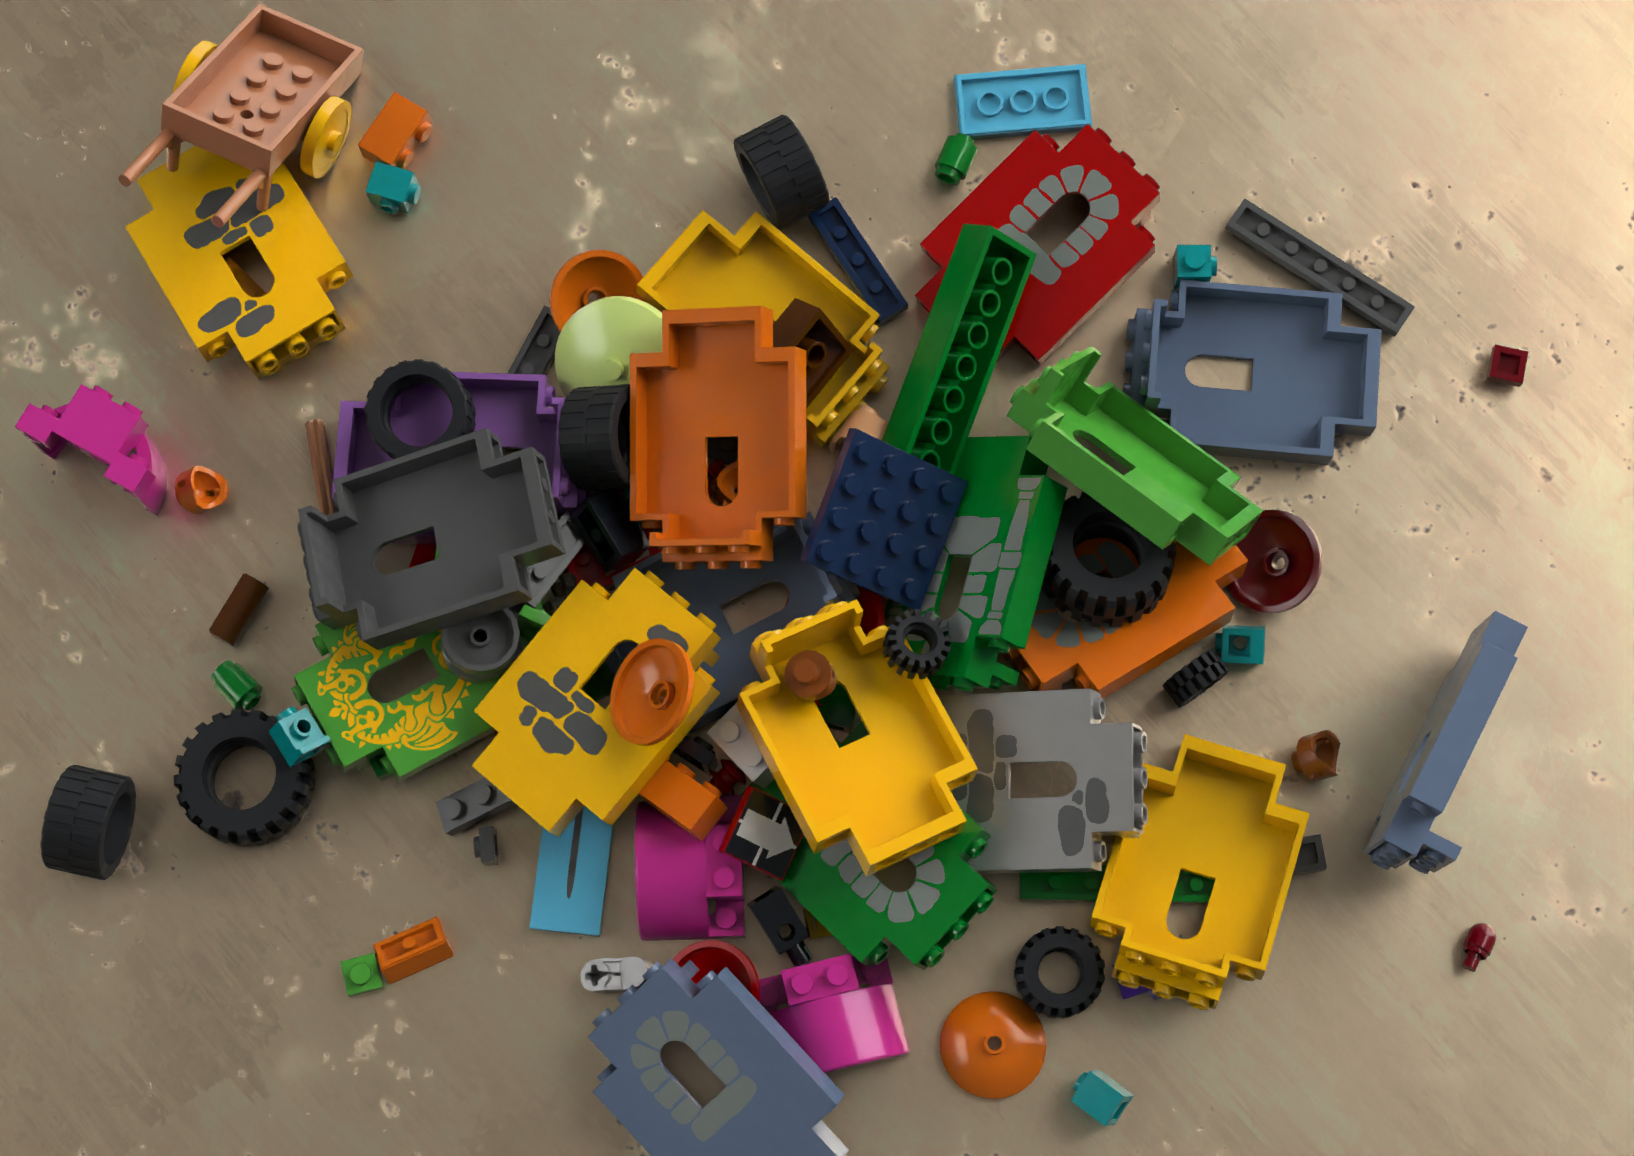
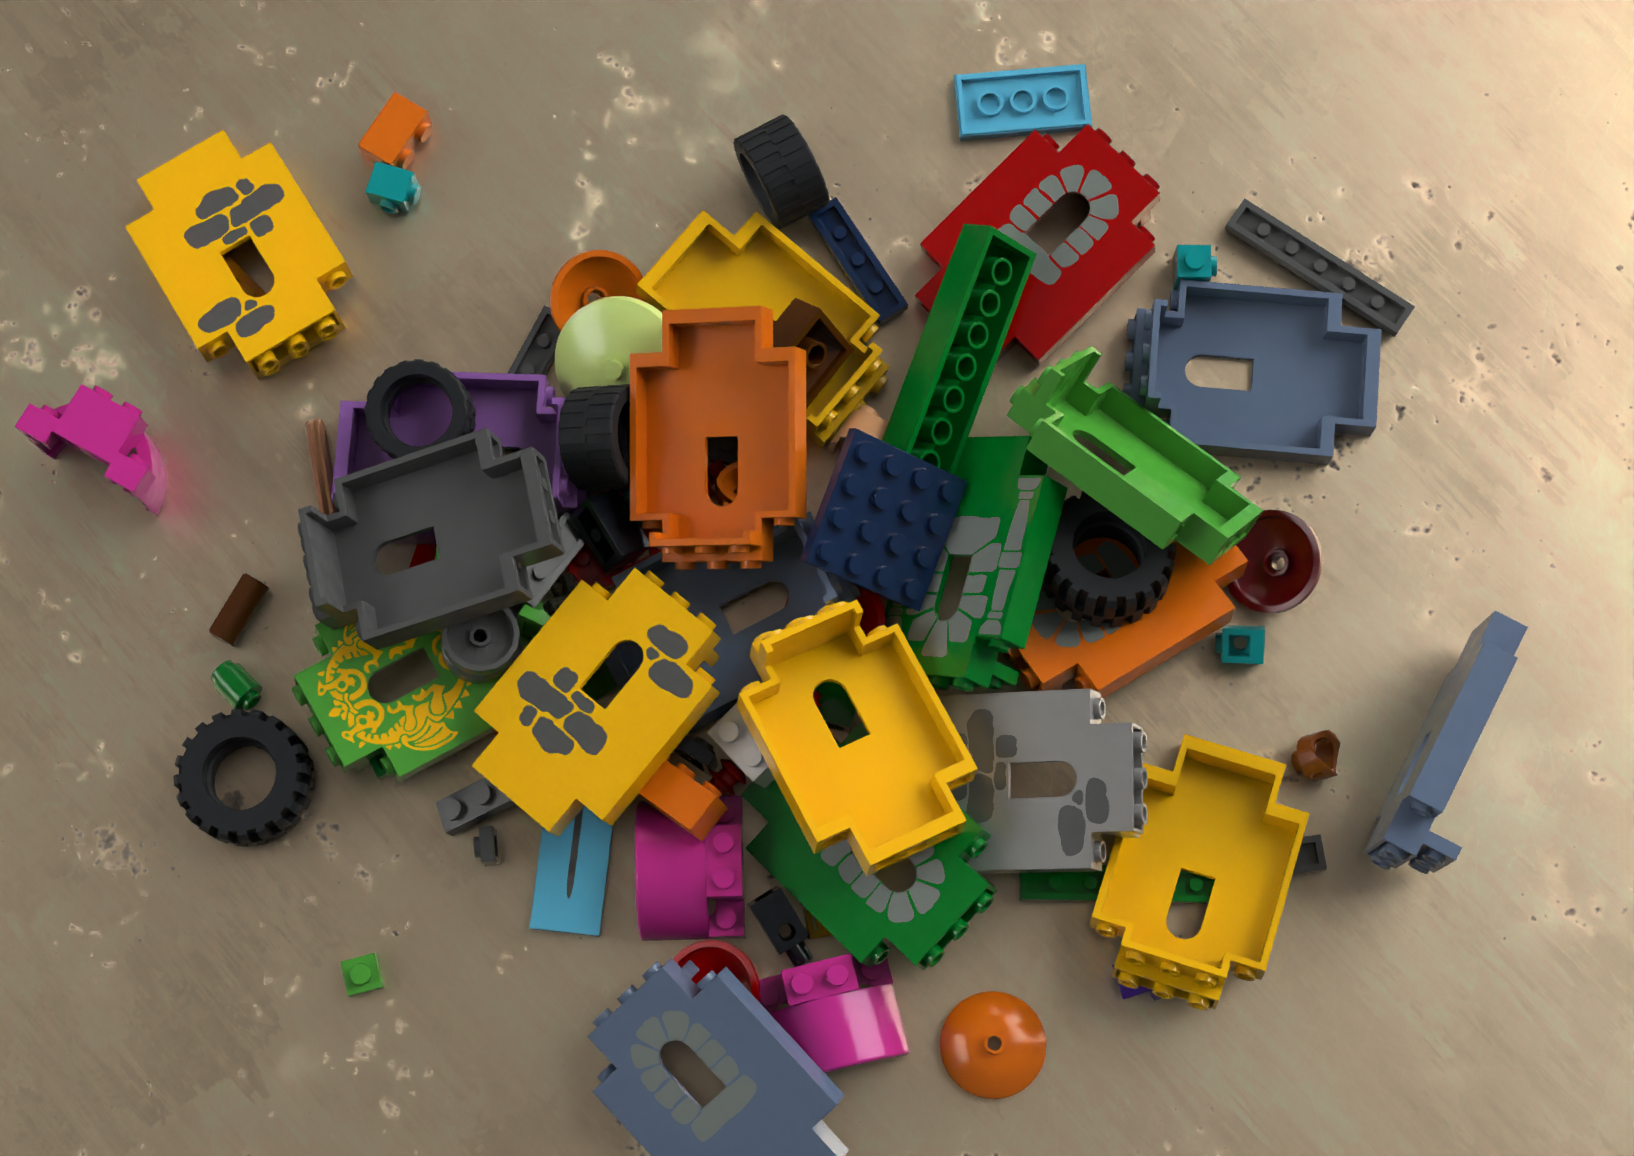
black tyre [40,765,136,880] -> none
nougat piece [118,4,364,228] -> none
orange piece [174,465,228,514] -> none
teal brick [269,706,331,767] -> none
orange slope [373,916,453,984] -> none
light grey piece [580,956,653,994] -> none
orange dish [610,638,694,746] -> none
tile [718,786,804,881] -> none
dark orange piece [784,650,837,701] -> none
black tyre [882,609,952,679] -> none
green brick [935,133,978,186] -> none
black tyre [1014,926,1105,1019] -> none
teal brick [1070,1070,1134,1126] -> none
black tyre [1163,648,1229,708] -> none
dark red cylinder [1462,923,1496,972] -> none
dark red plate [1486,344,1529,387] -> none

